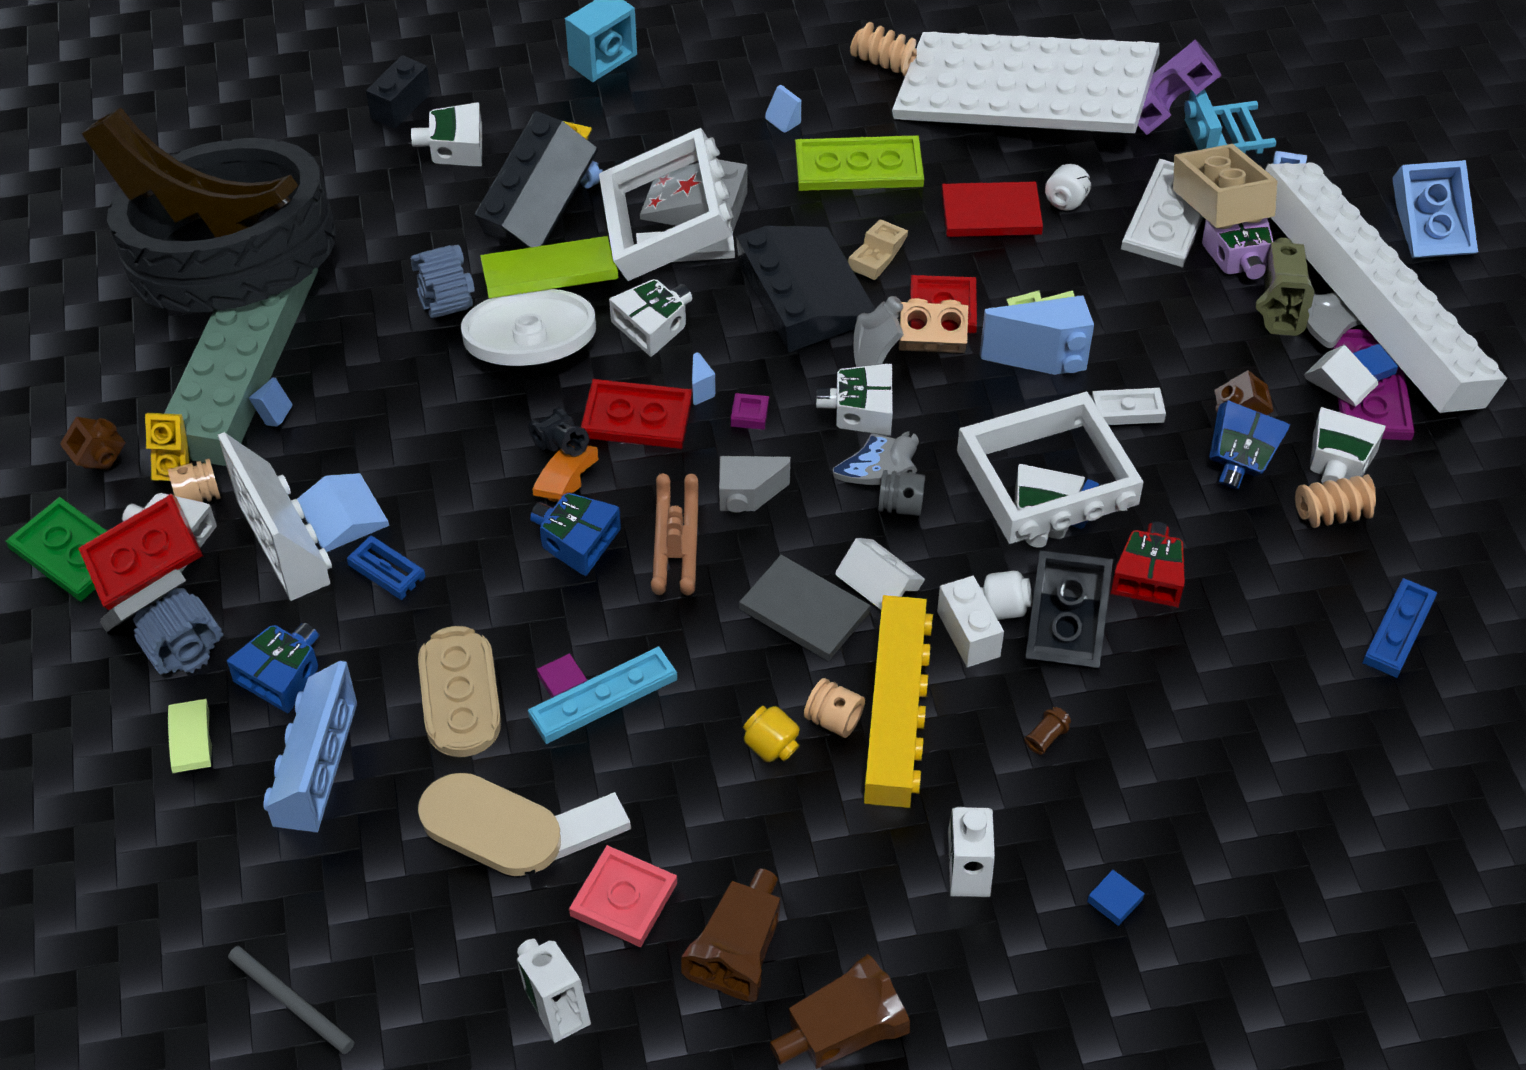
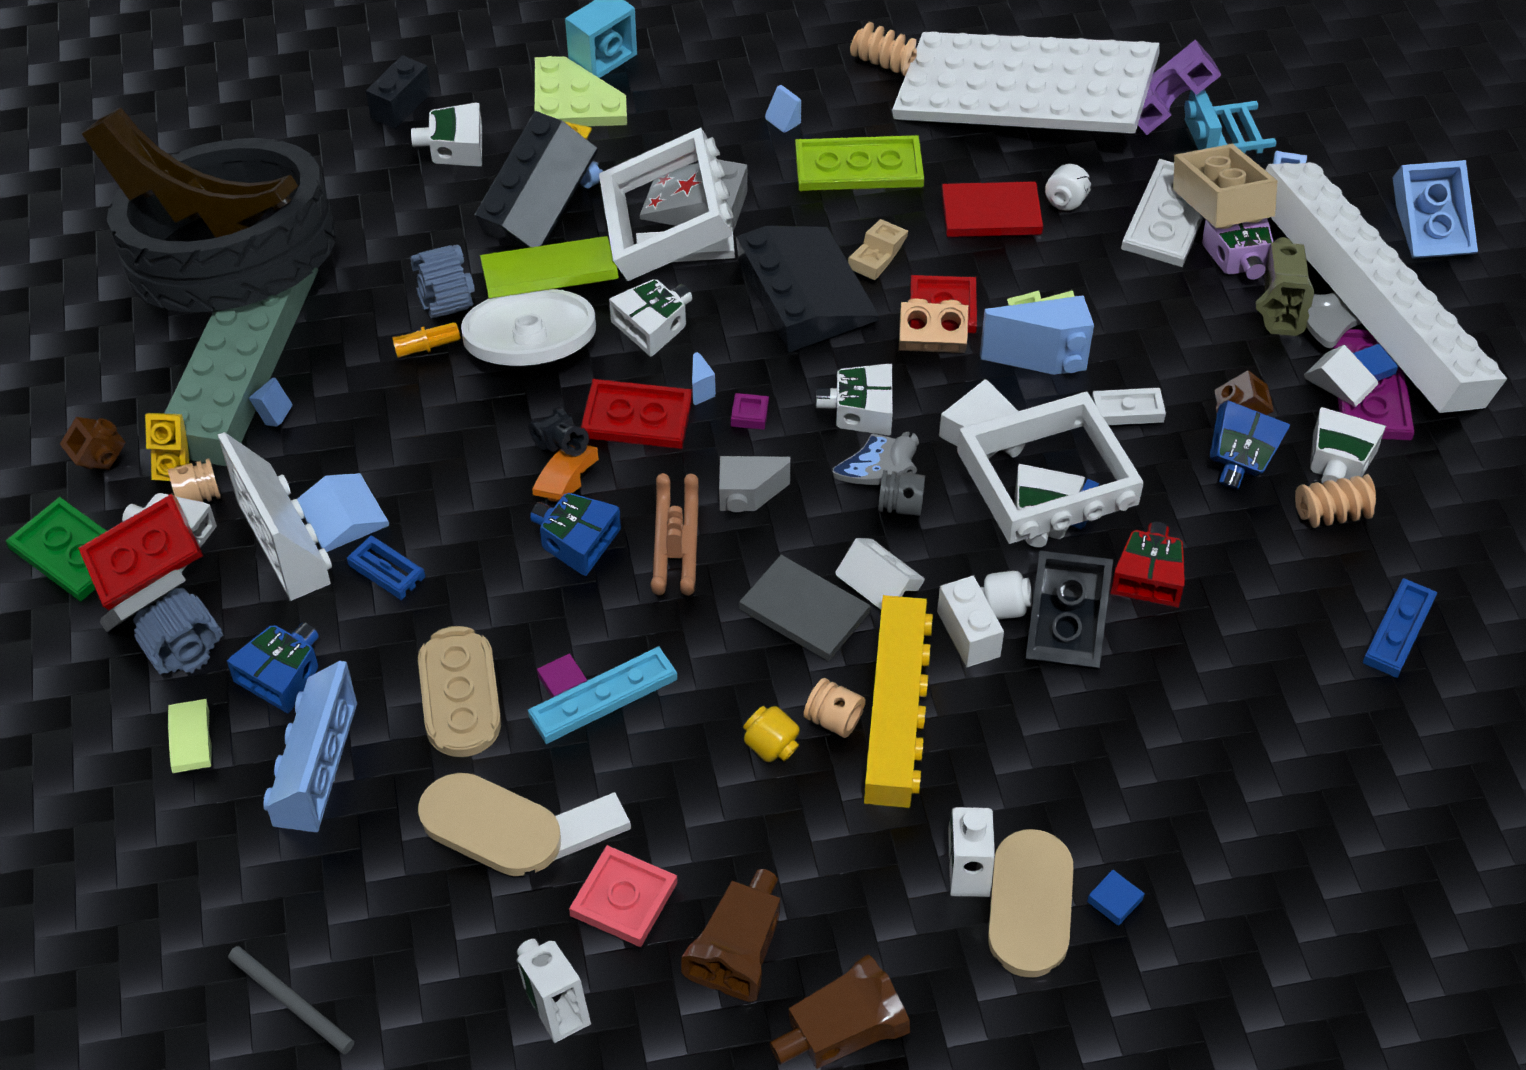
light grey arm [854,296,904,367] -> none
reddish brown pin [1024,707,1071,755] -> none
none -> light orange axle [392,322,460,358]
none -> yellowish green plate [535,56,627,126]
none -> white torso [939,379,1025,459]
none -> tan tile [988,829,1073,977]

